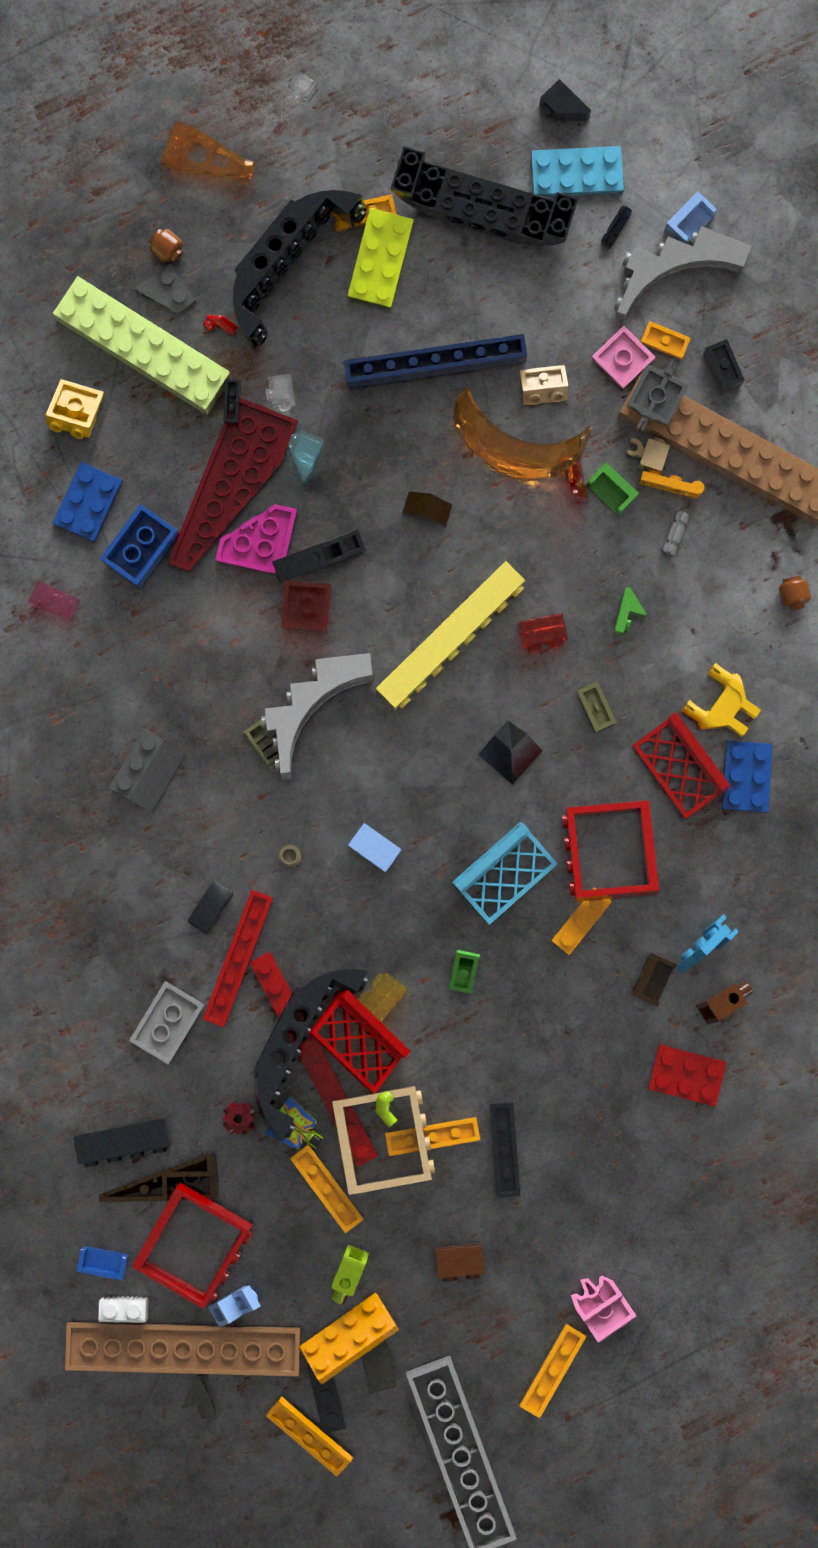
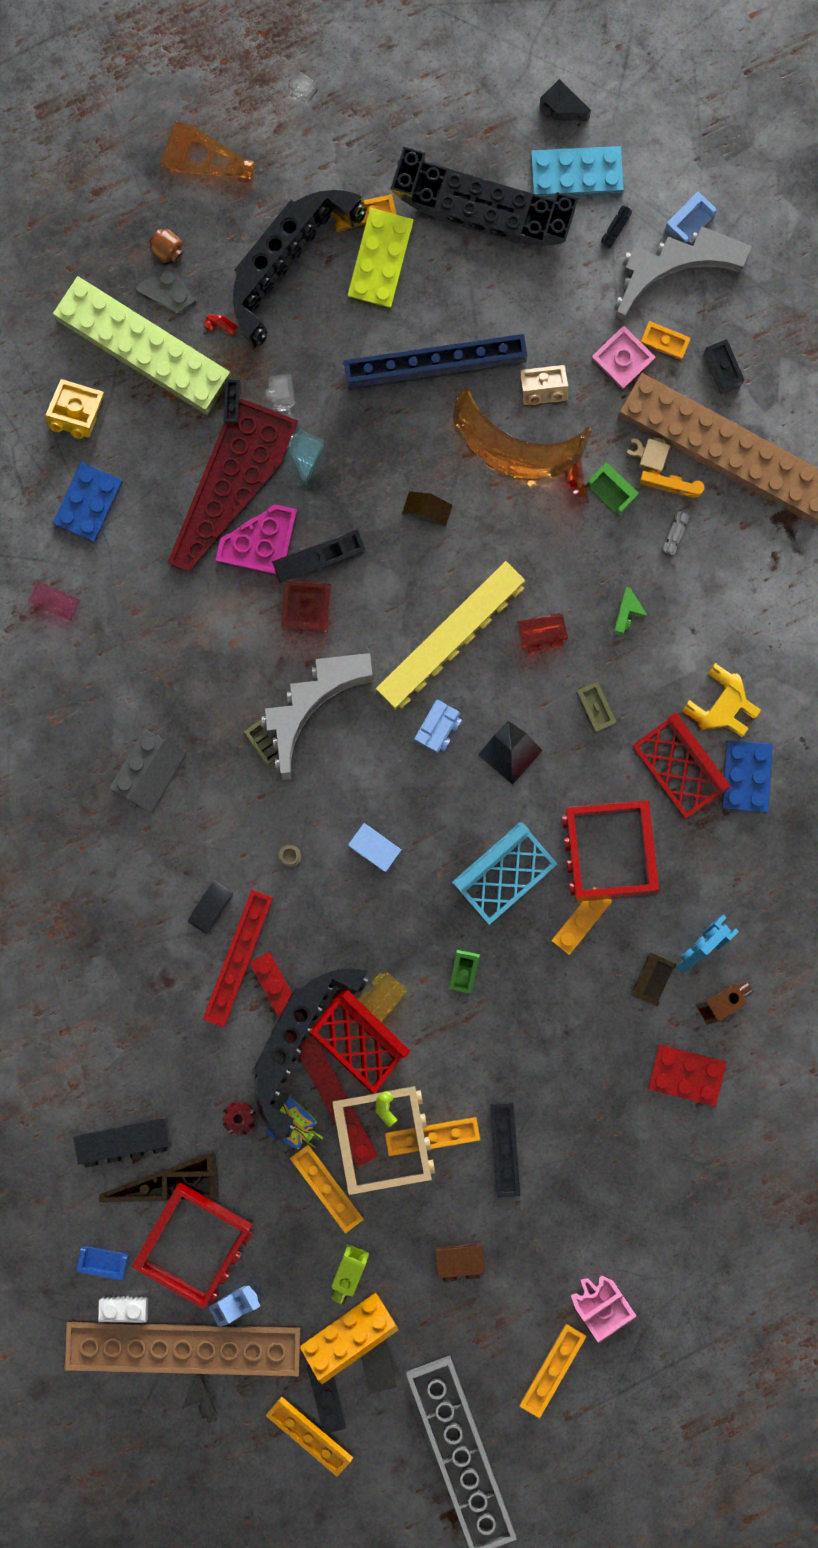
blue brick [100,504,179,590] -> none
light grey plate [129,981,205,1065] -> none
dark grey plate [626,359,688,432] -> none
dark orange head [779,576,811,611] -> none
none -> light blue brick [414,699,462,754]

